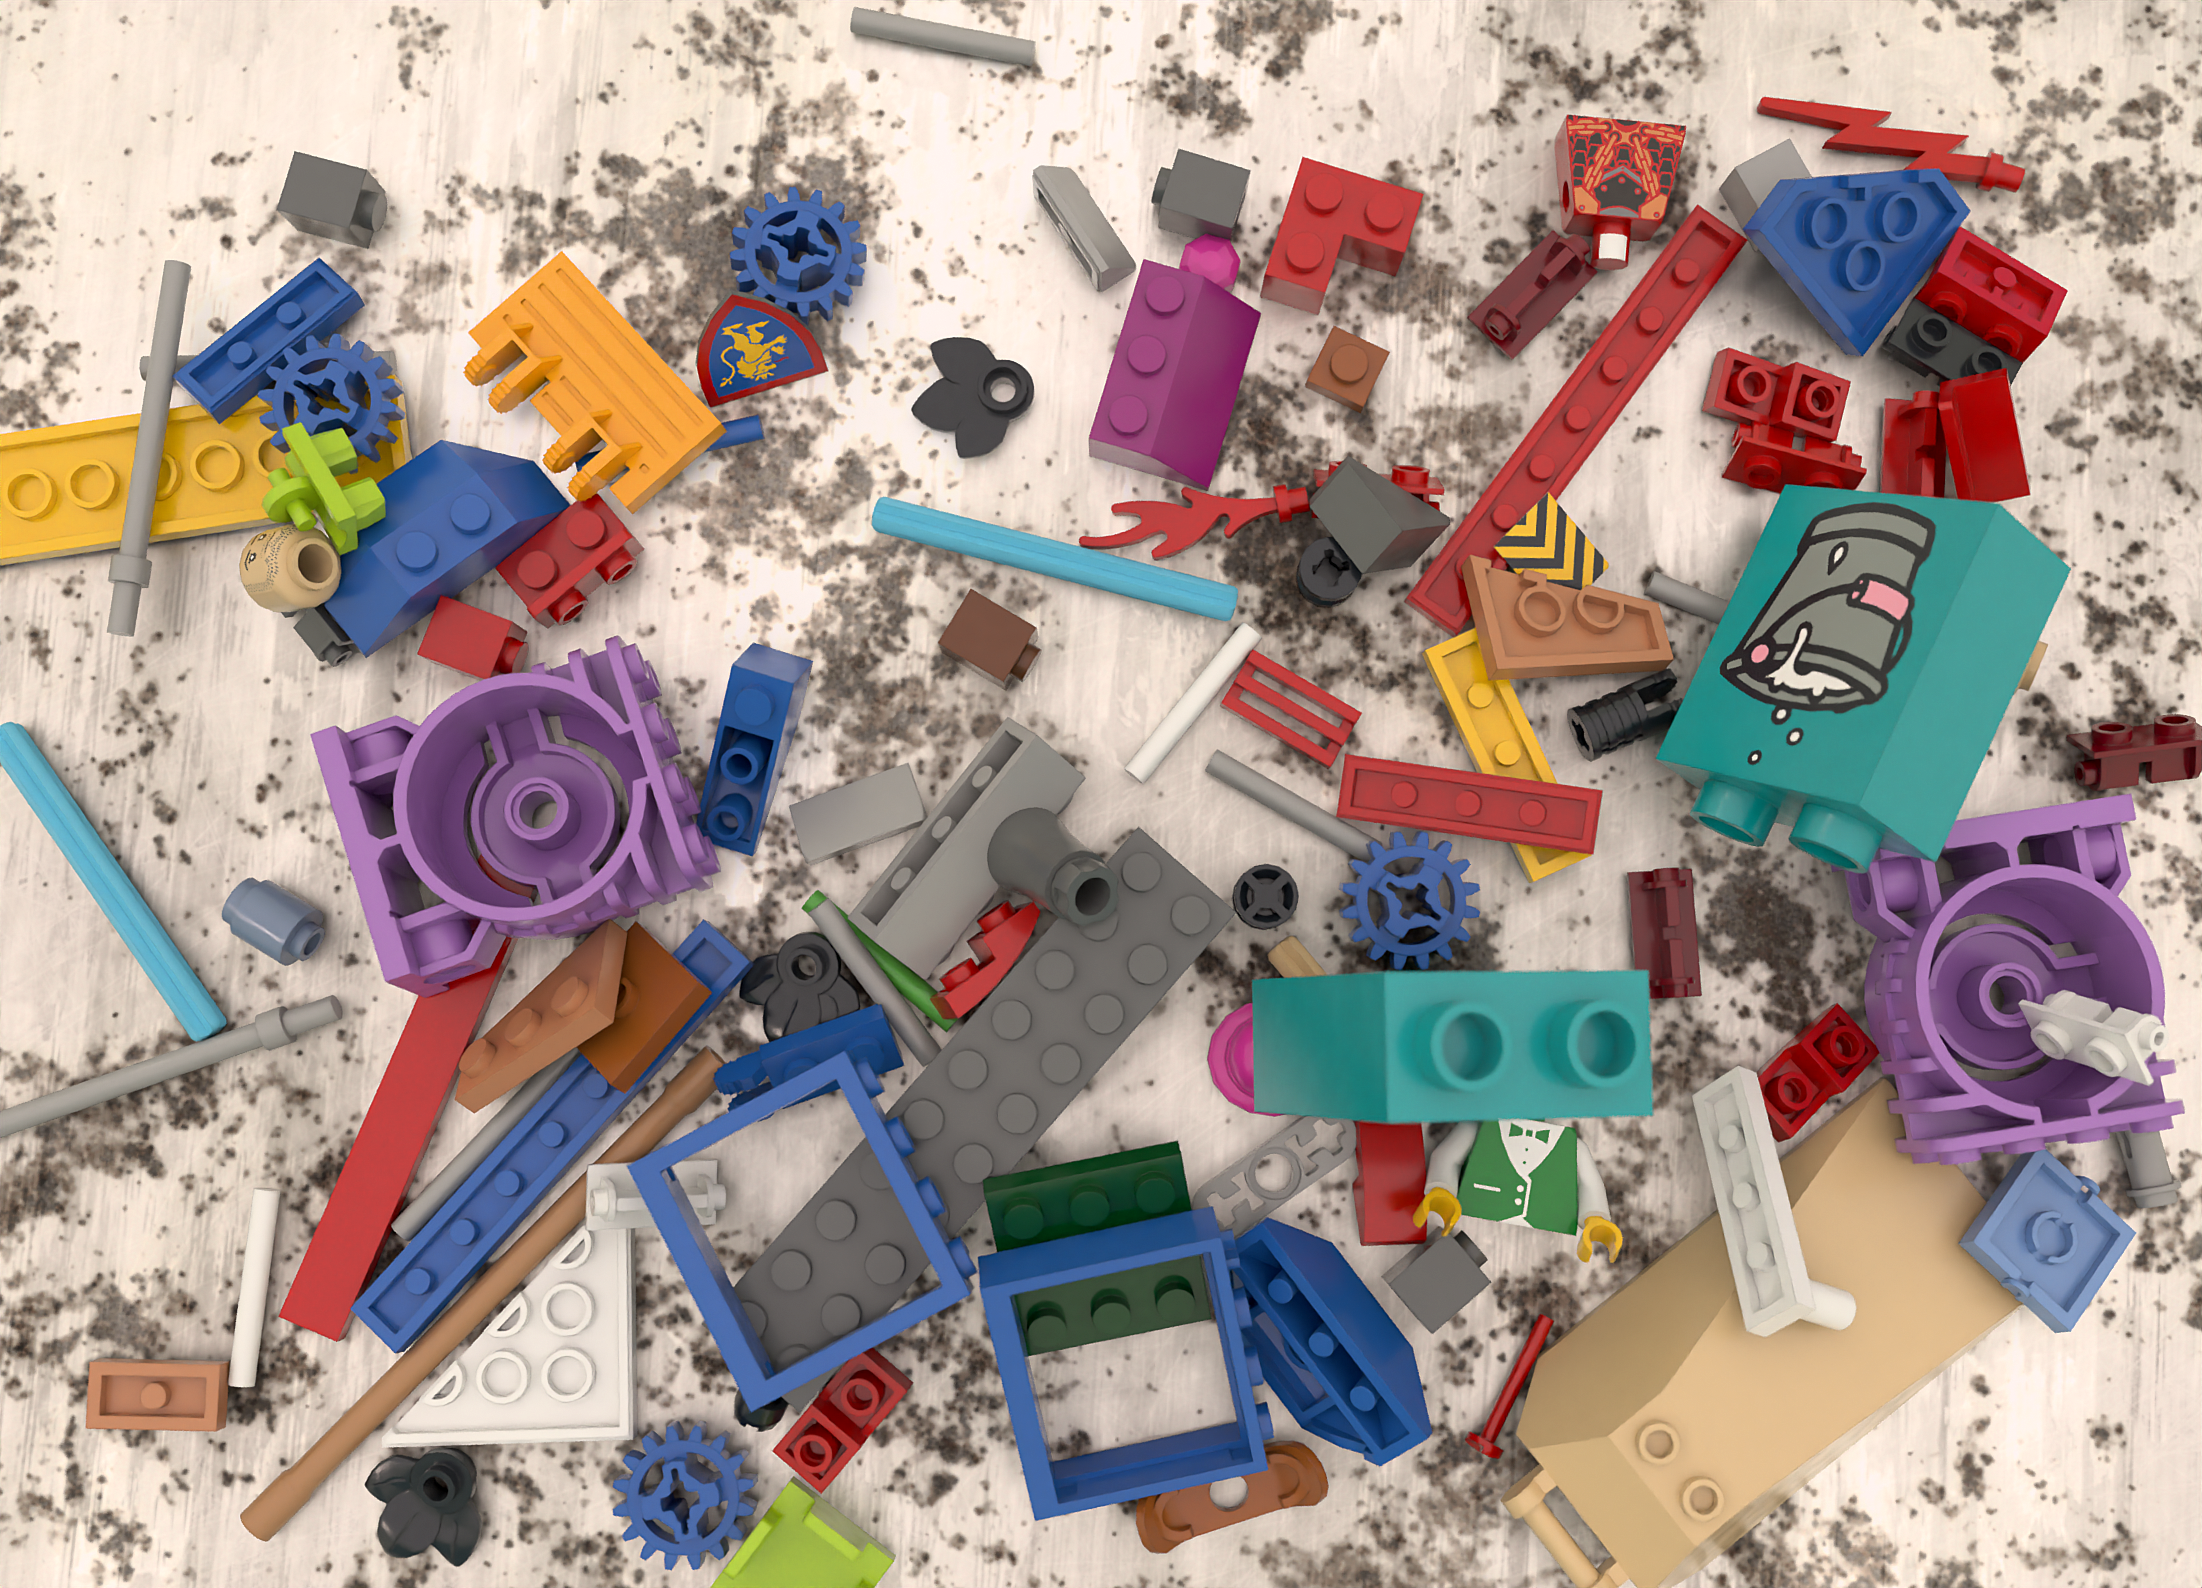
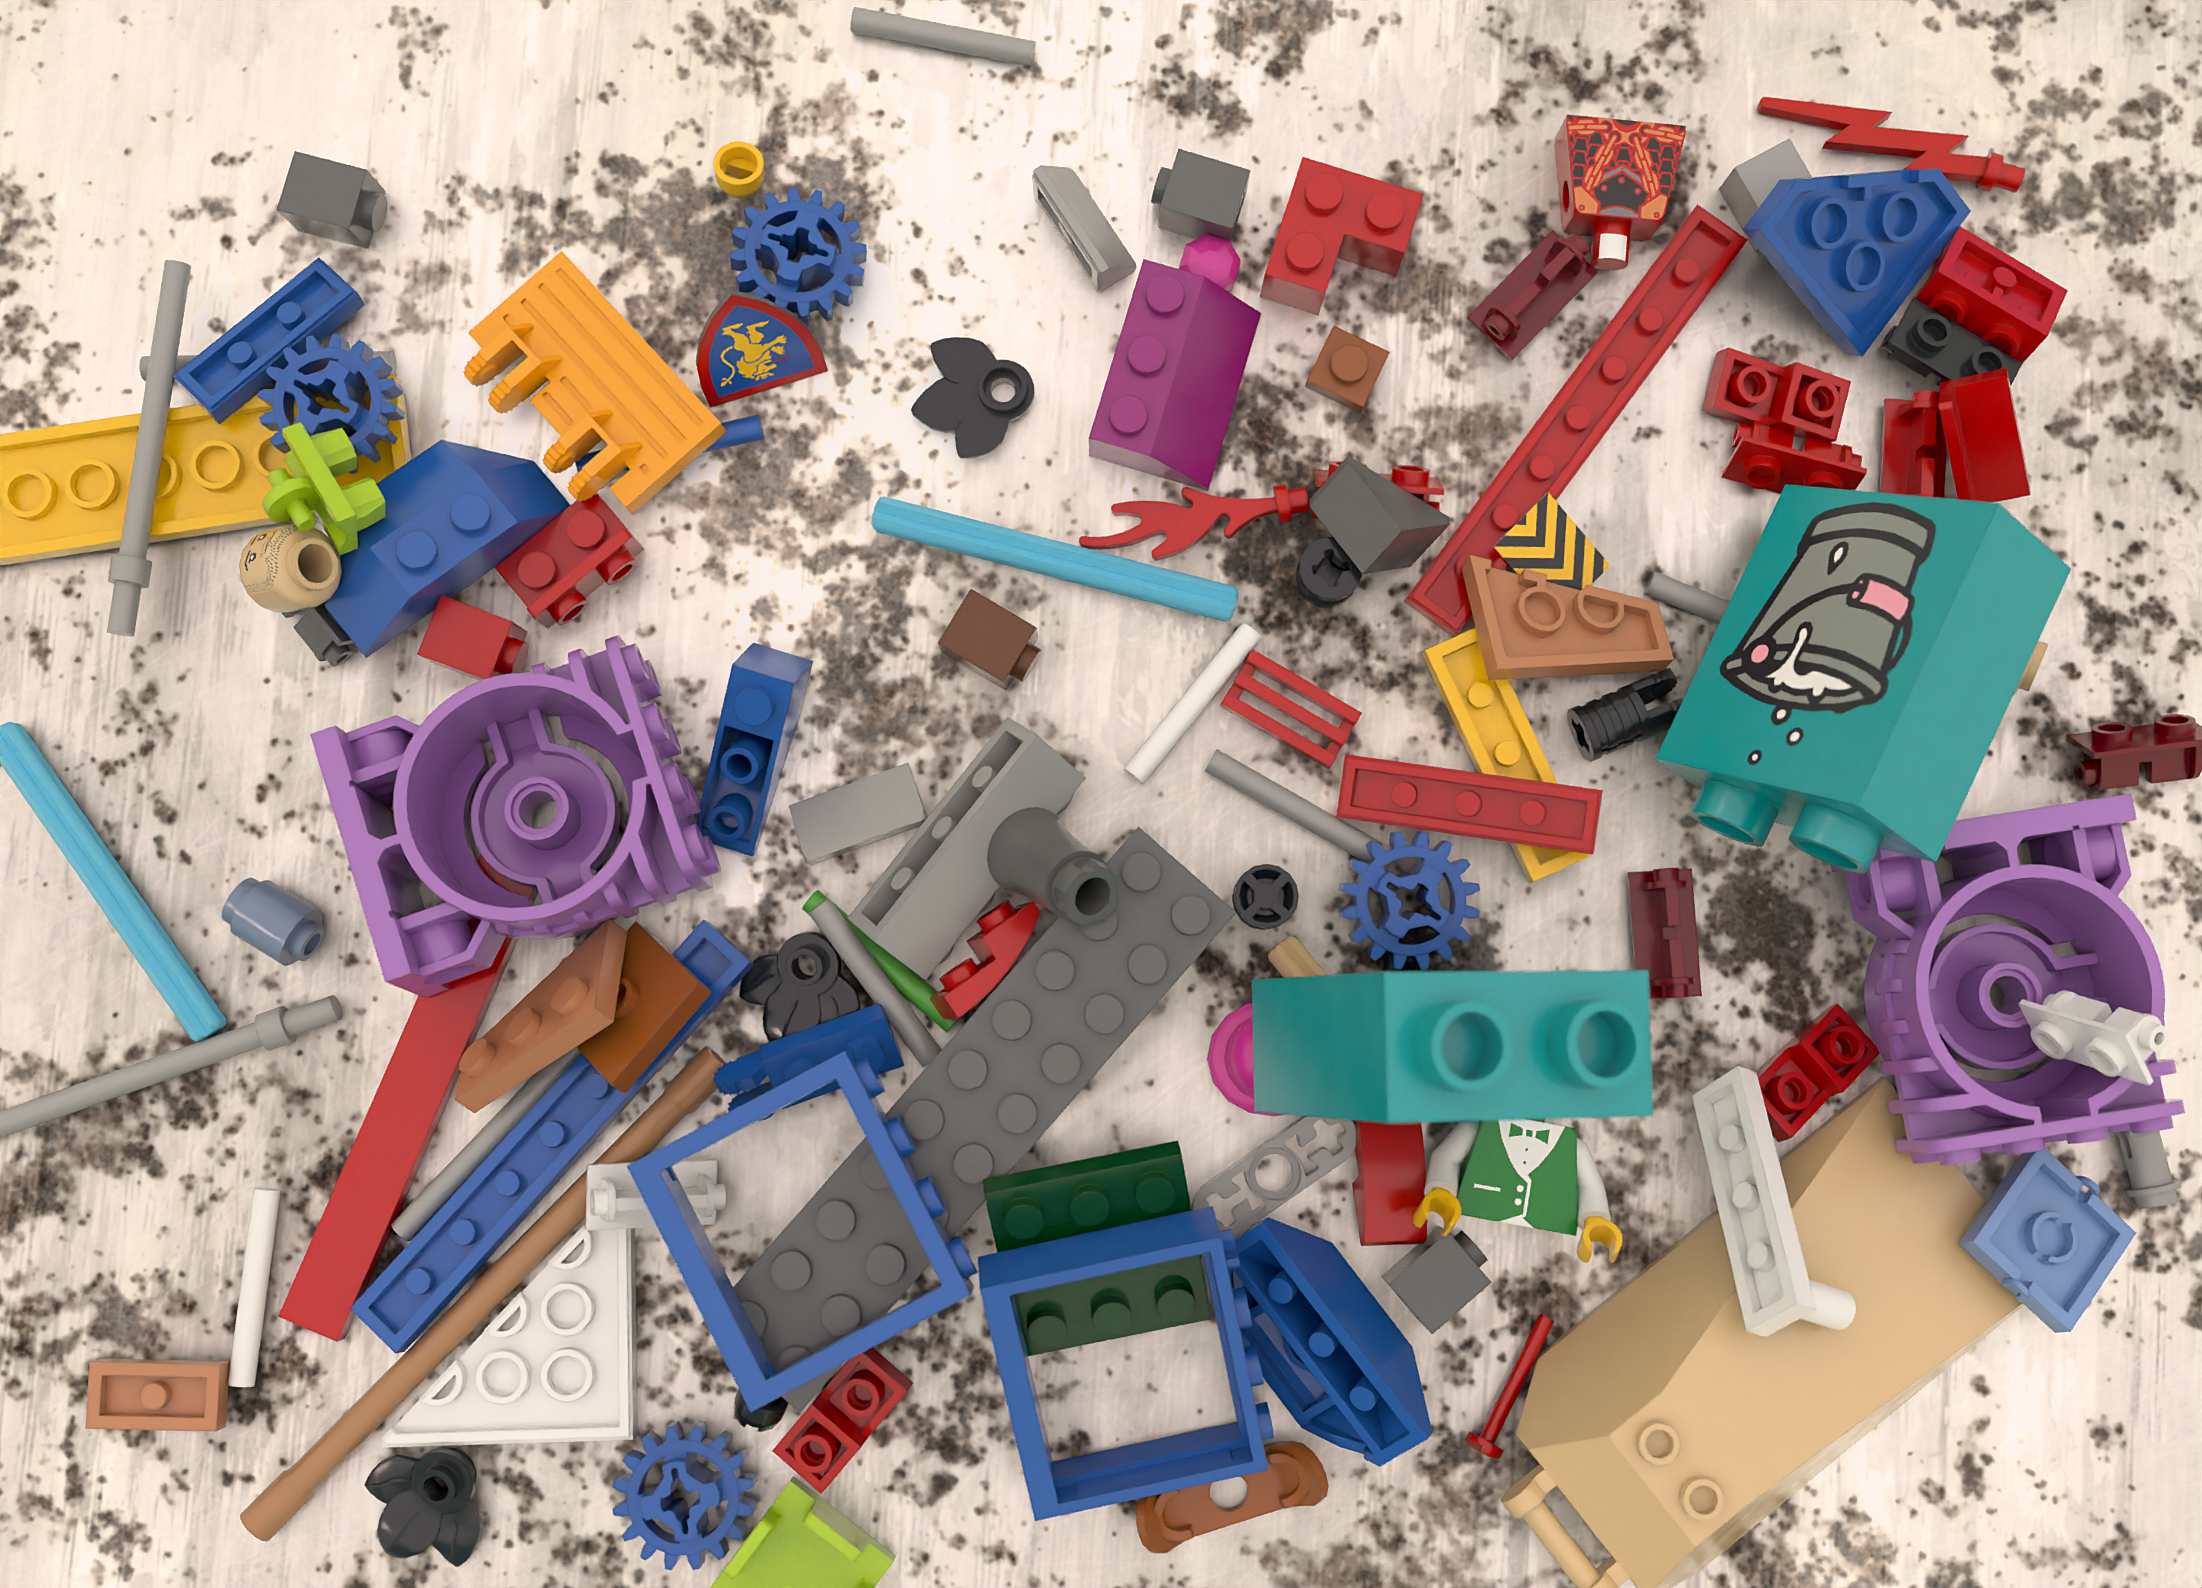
none -> yellow hinge [713,142,765,199]

